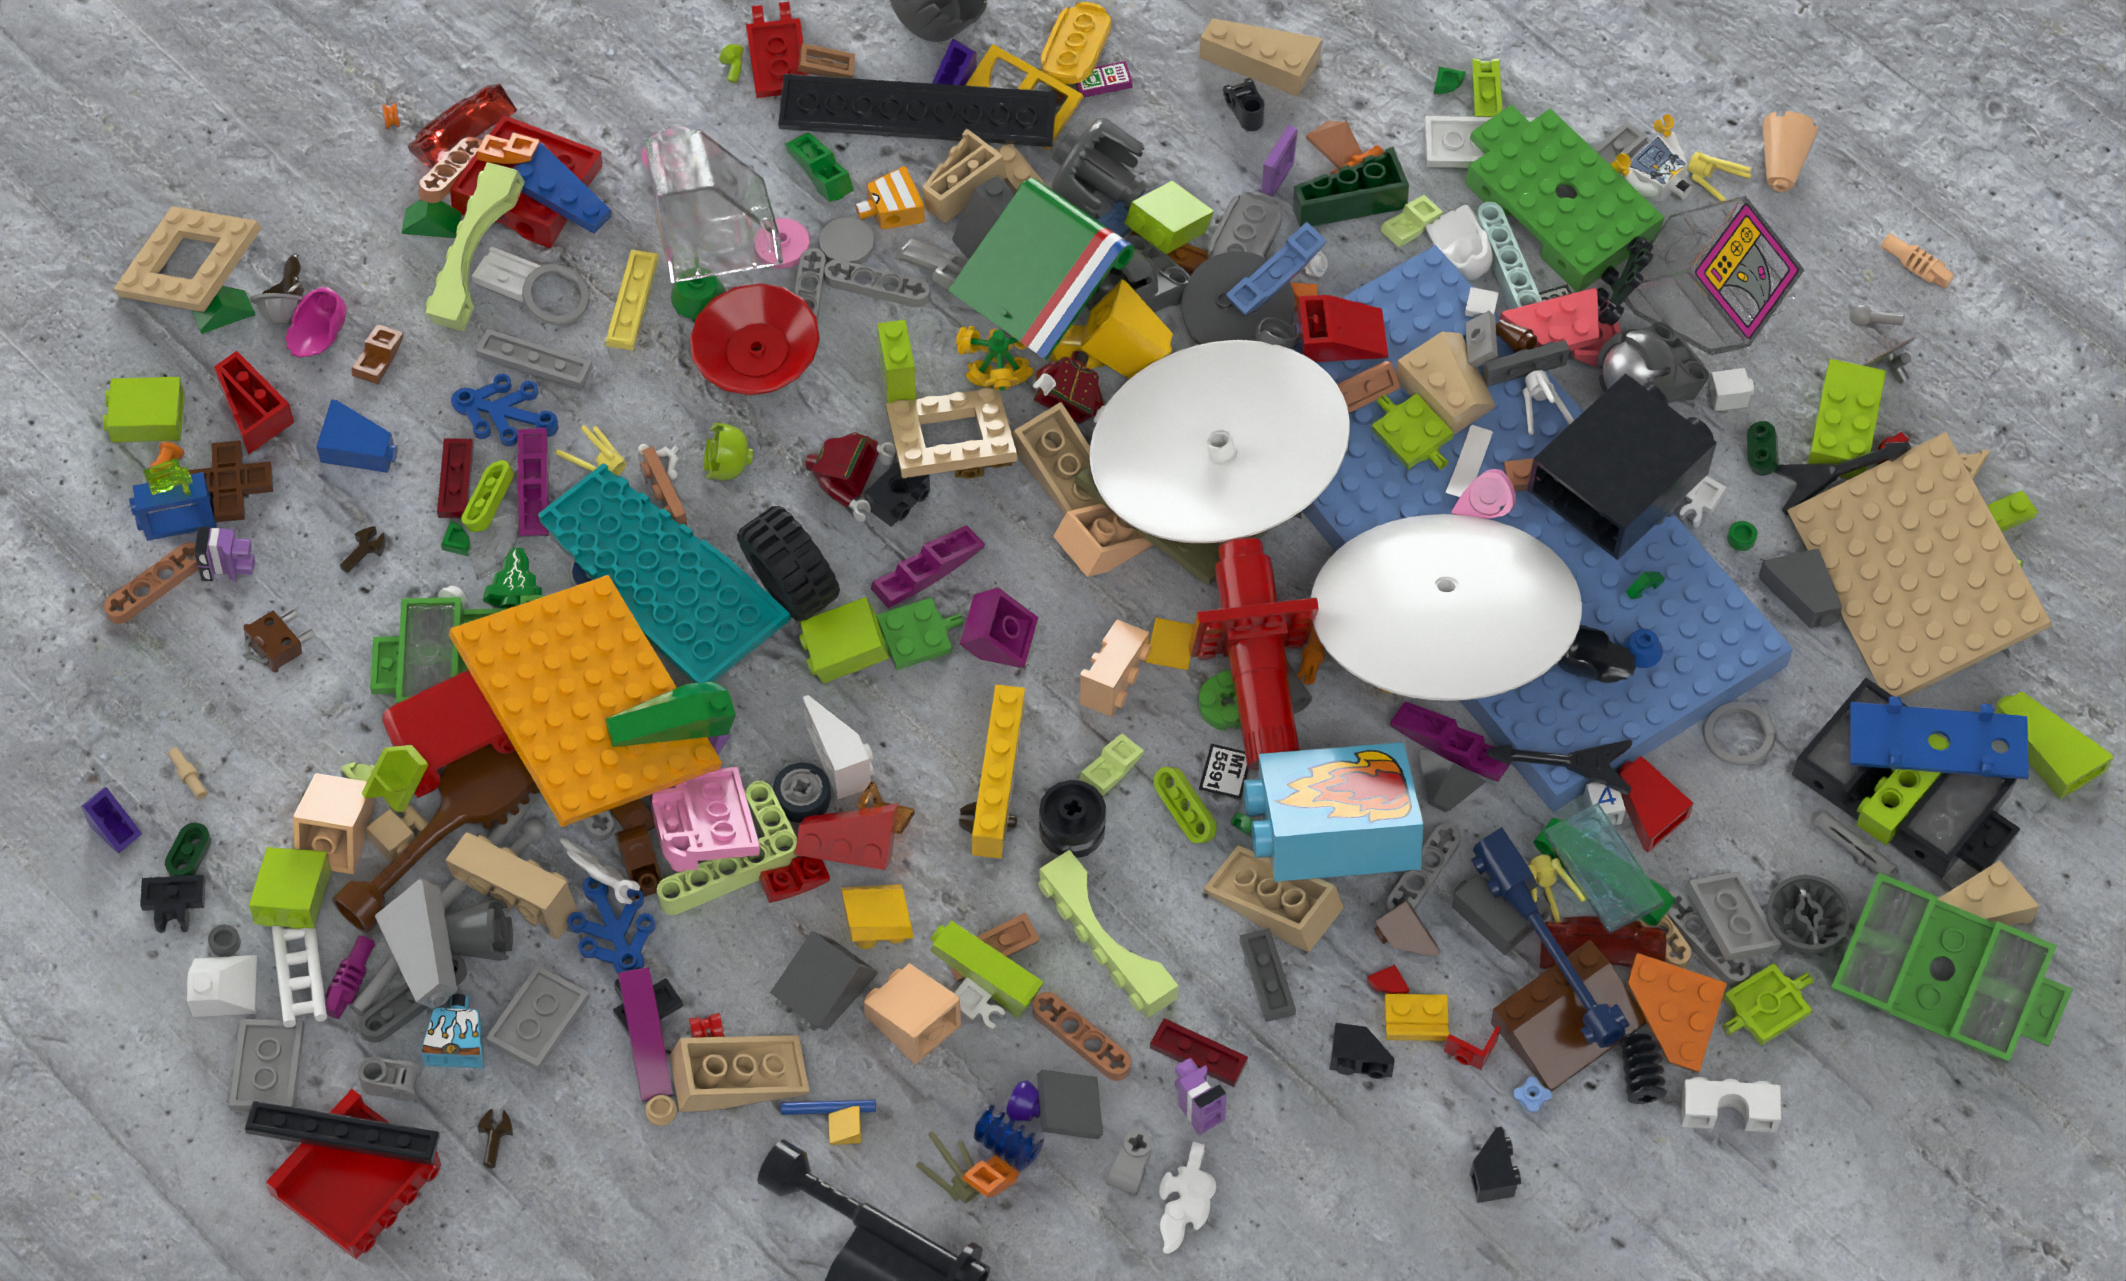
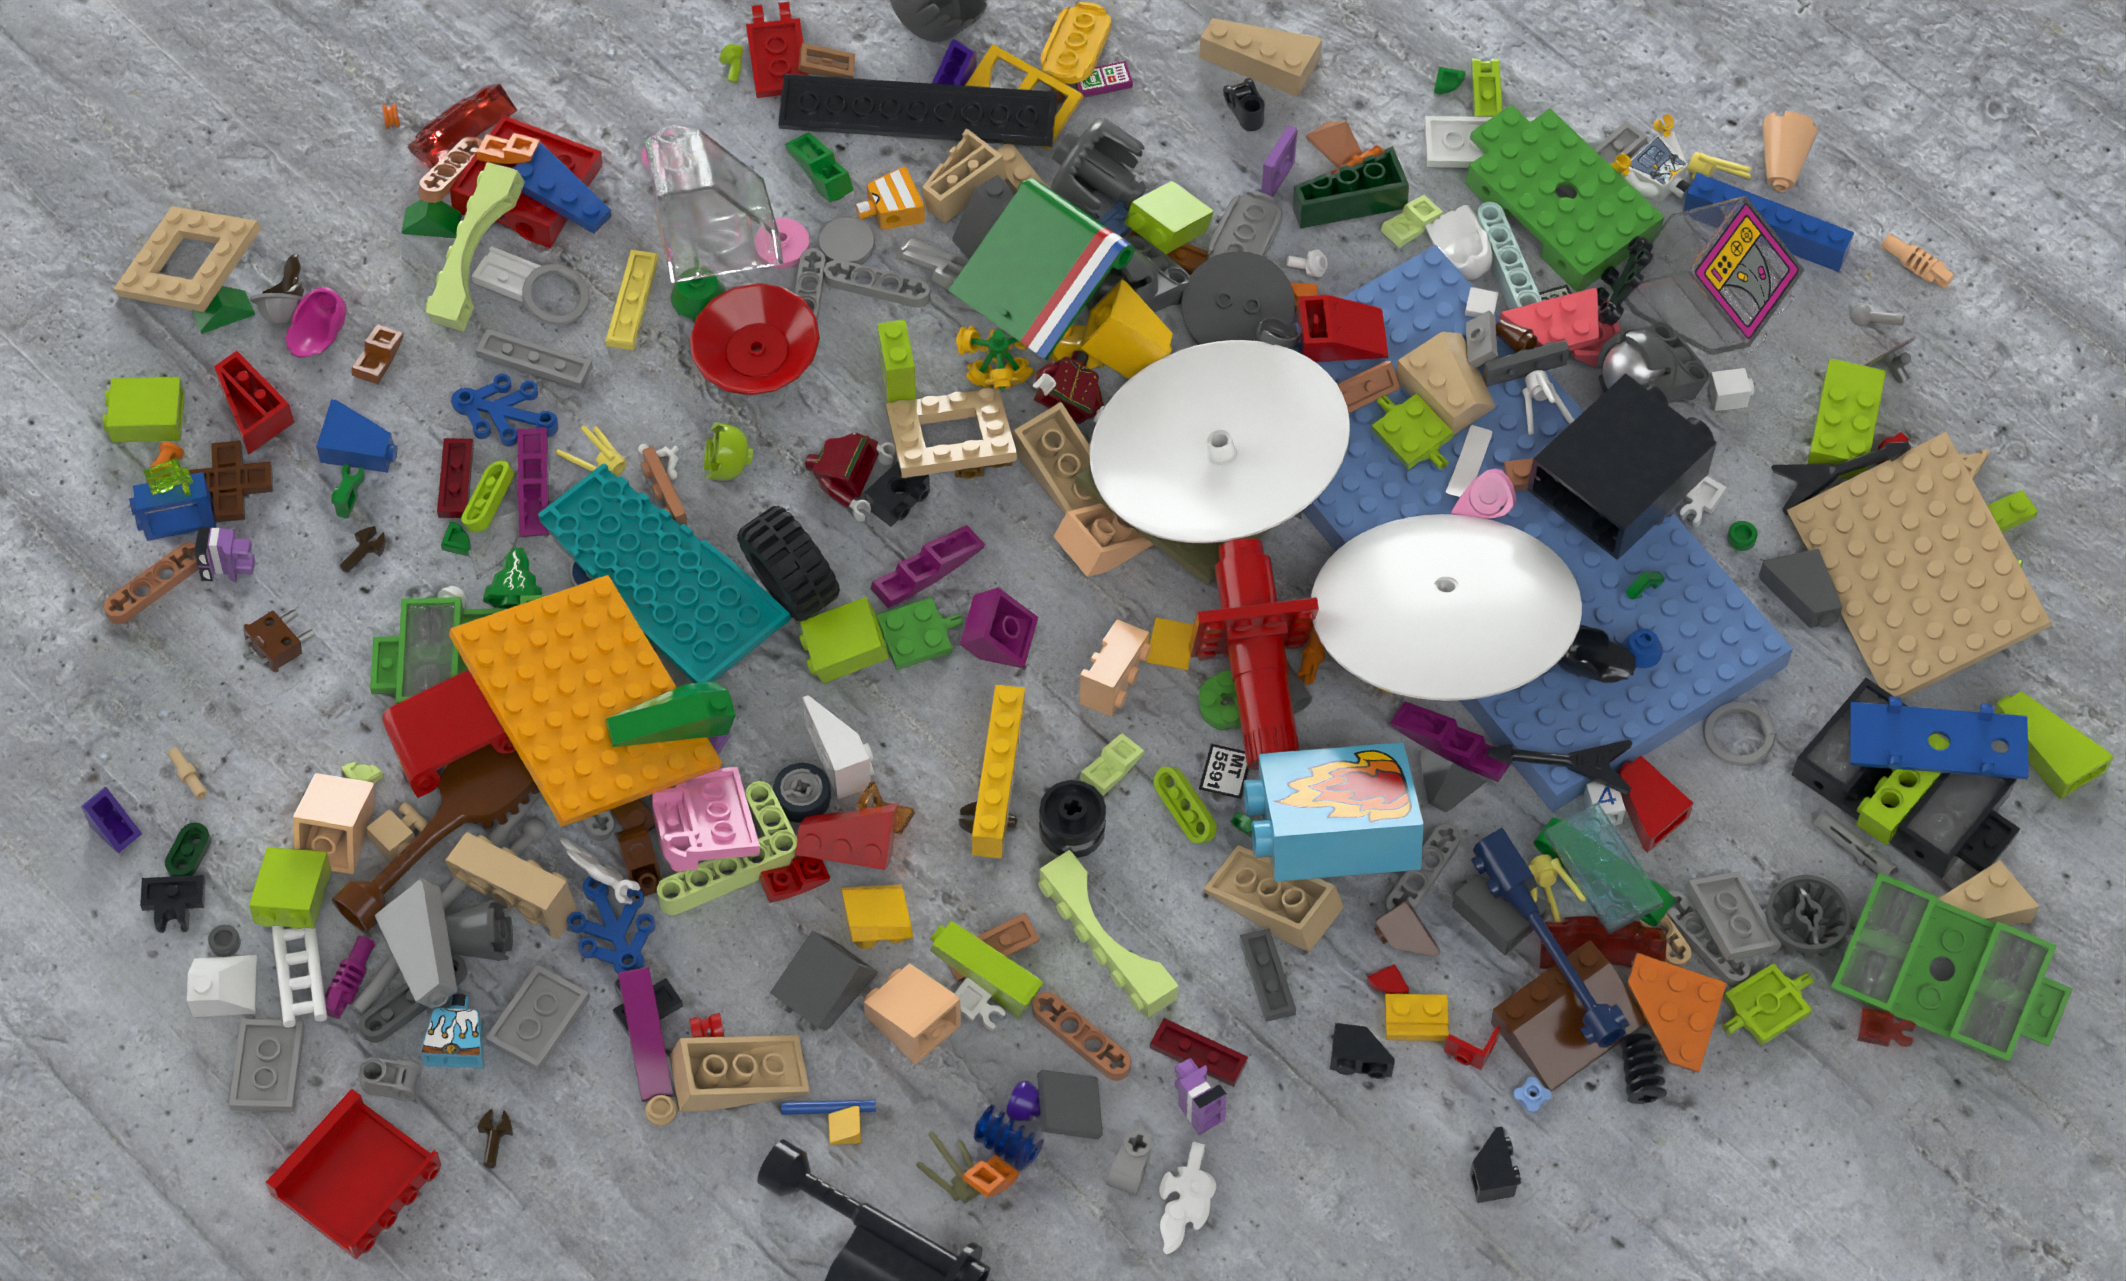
black tile [245,1100,440,1165] -> none
lime panel [361,745,429,812] -> none
medium blue slope [1225,222,1327,316] -> none
white arch [1681,1077,1781,1133] -> none
dark green plate [1747,421,1779,476] -> none
none -> green plate [331,464,365,519]
none -> blue brick [1683,172,1854,272]
none -> clear red plate [1857,1008,1915,1047]

